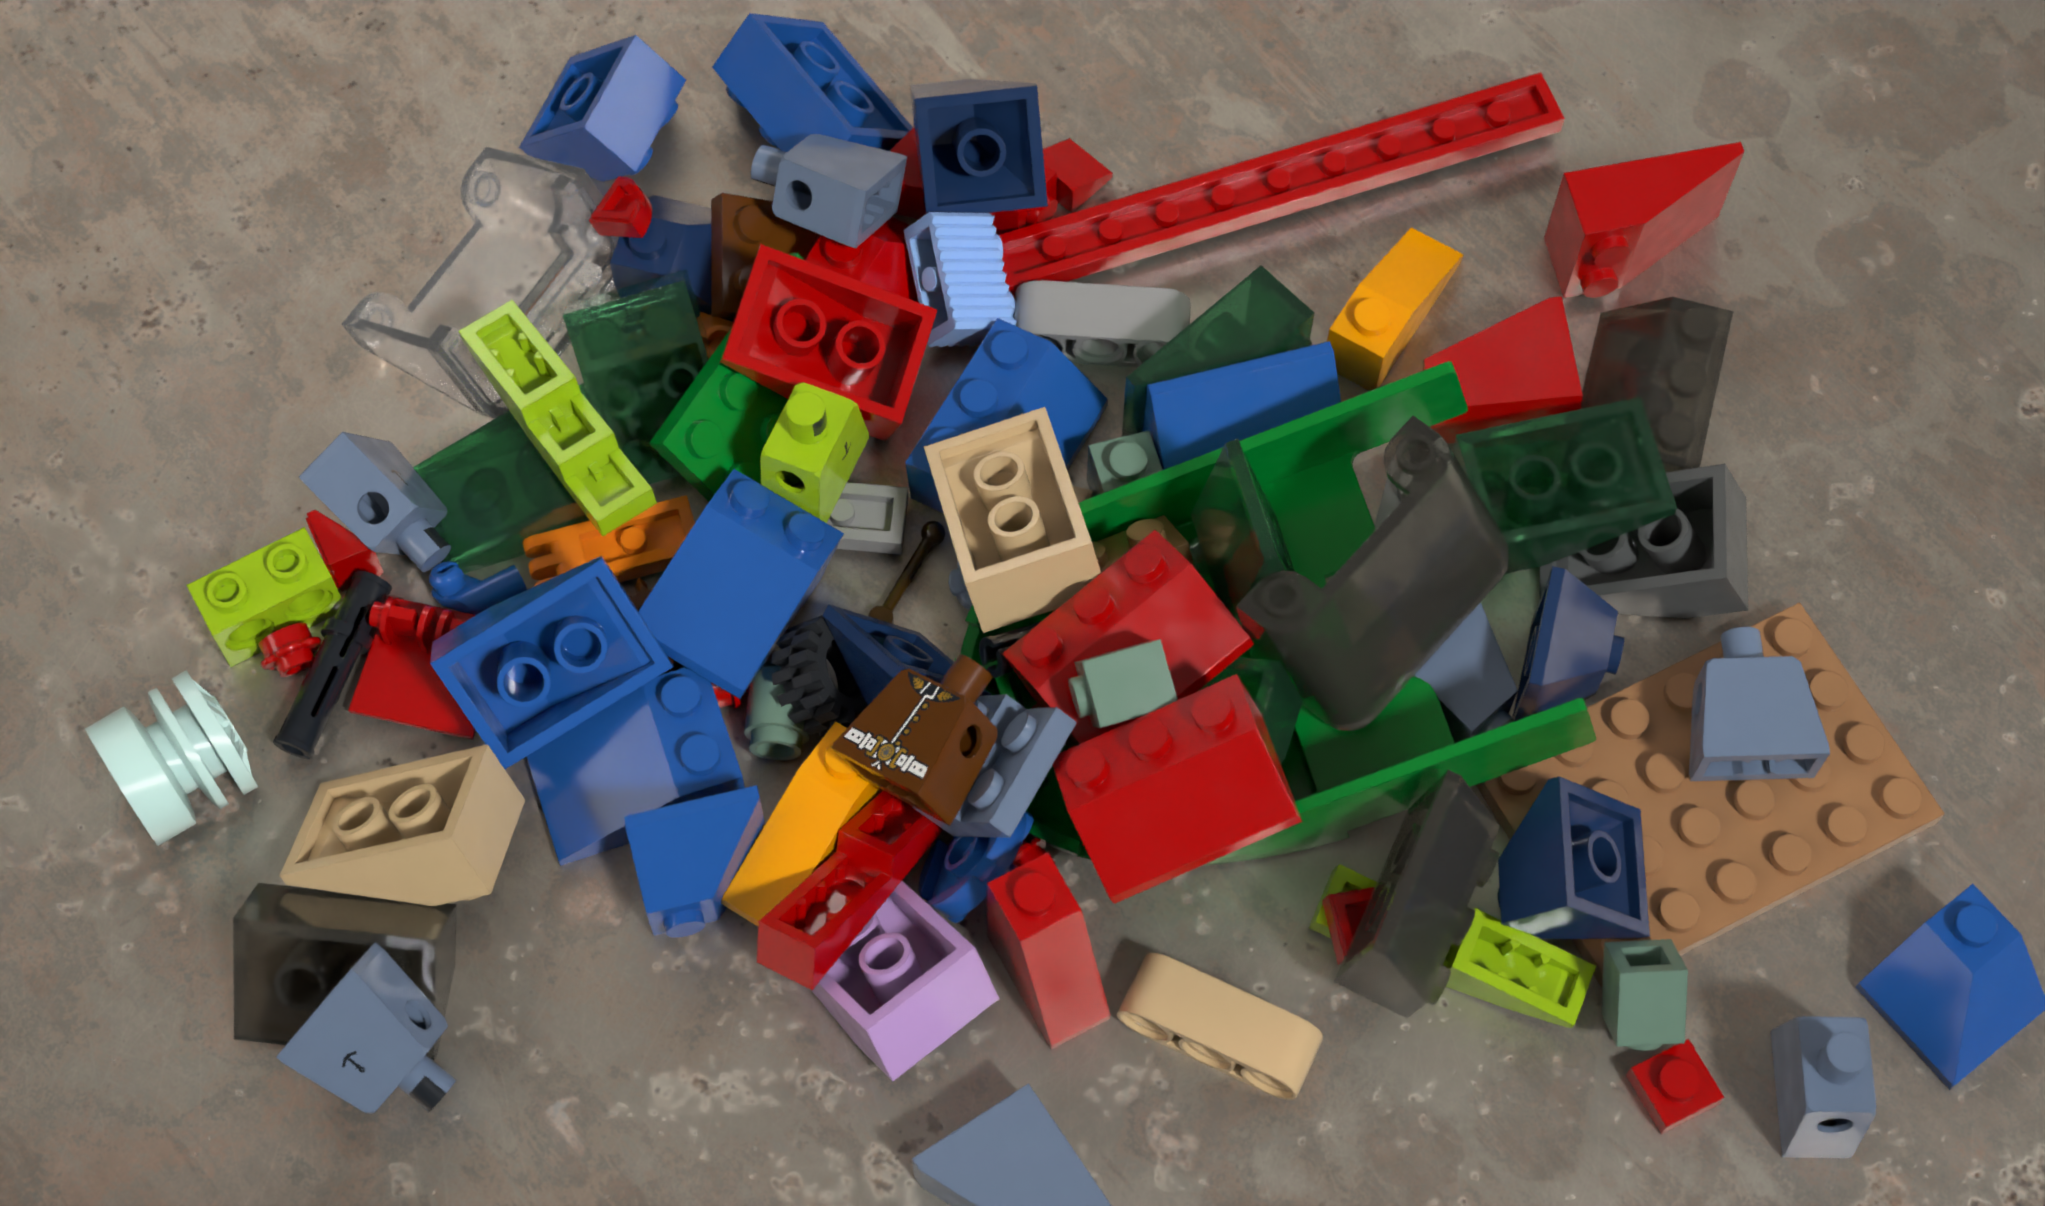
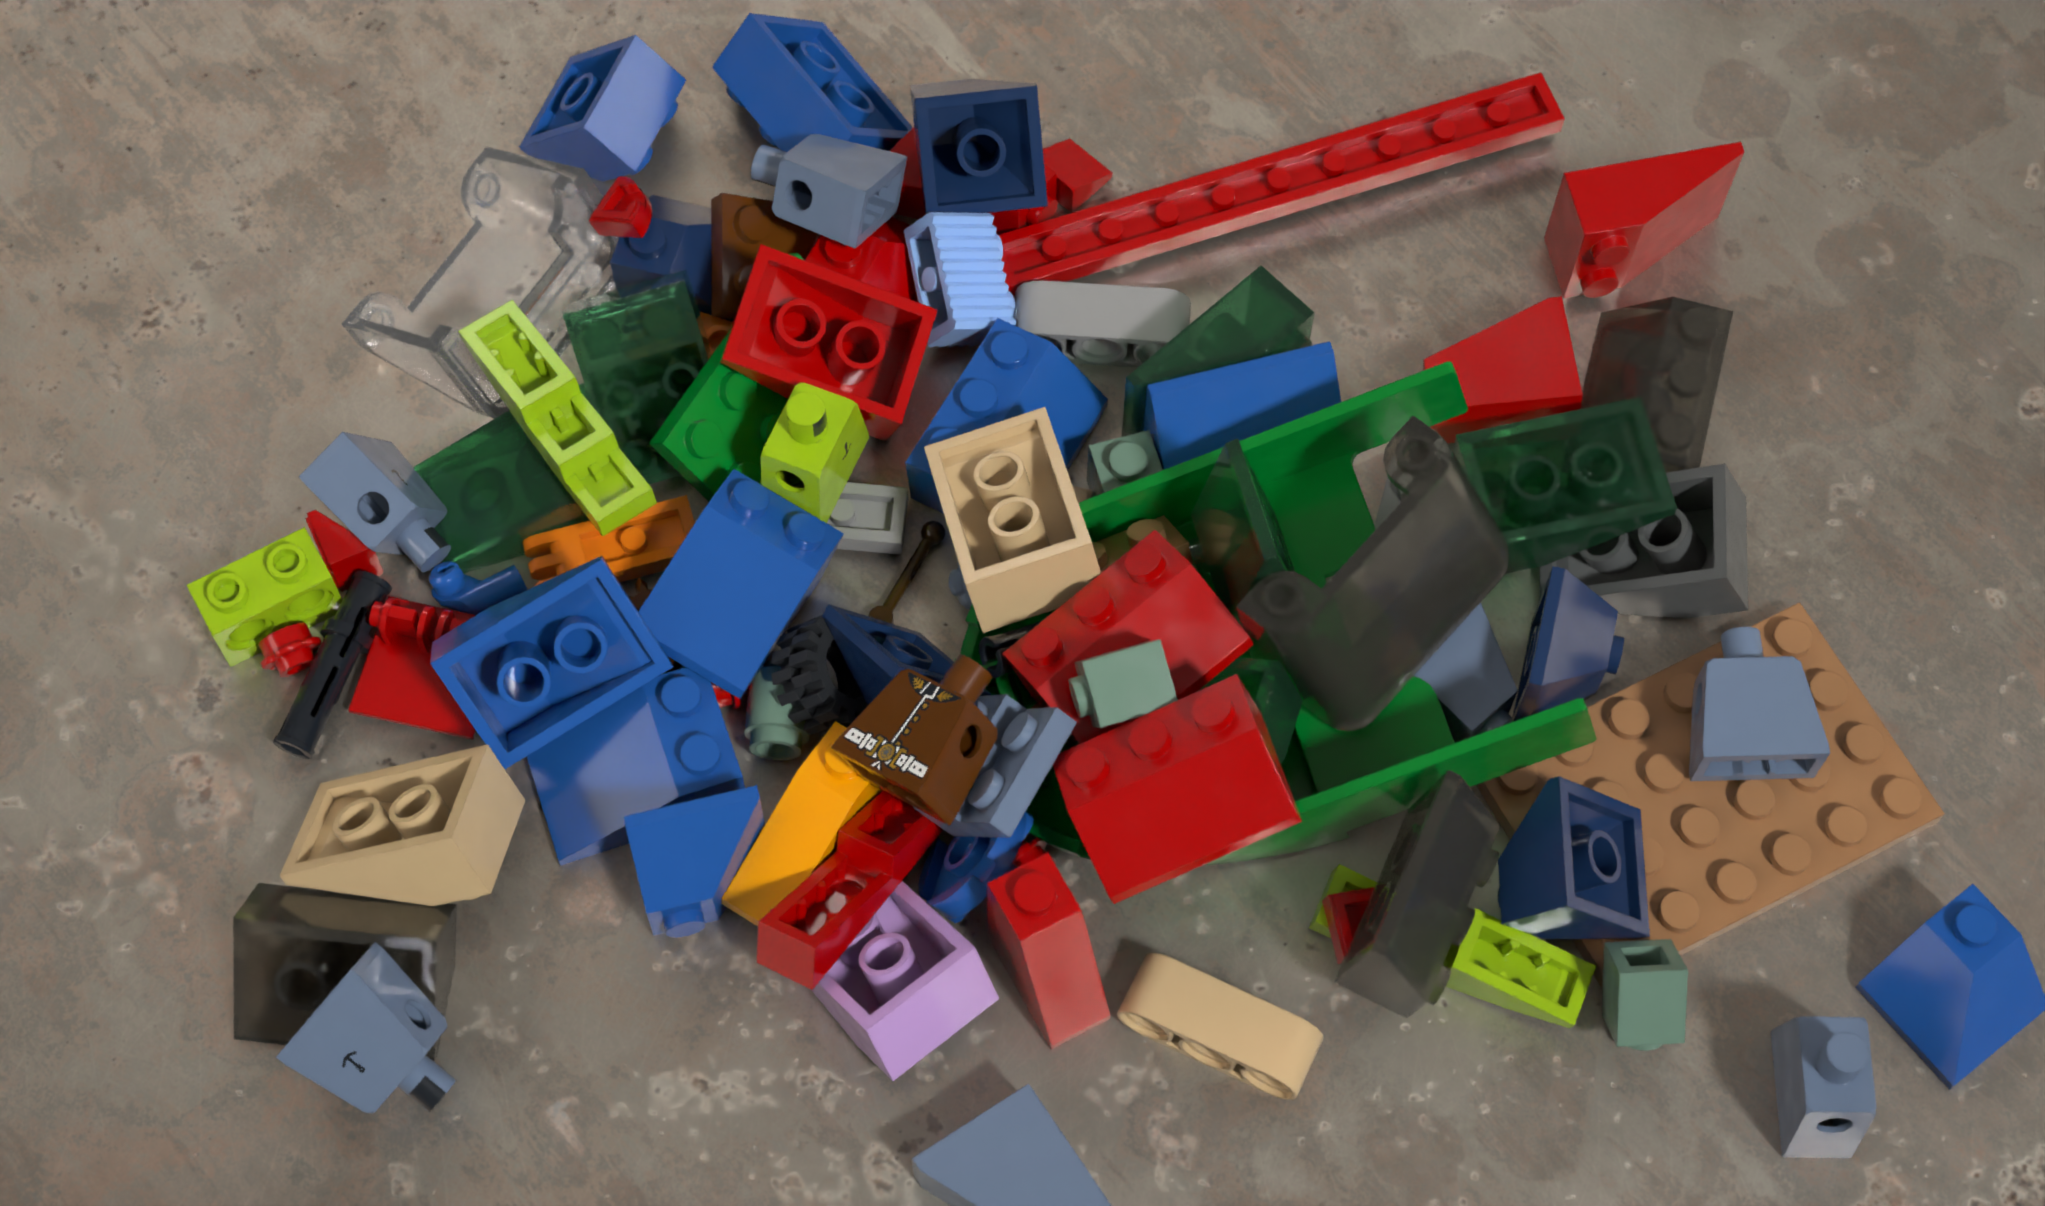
light aqua wheel [85,670,258,846] -> none
light orange slope [1327,227,1464,391] -> none
red plate [1626,1038,1725,1134] -> none

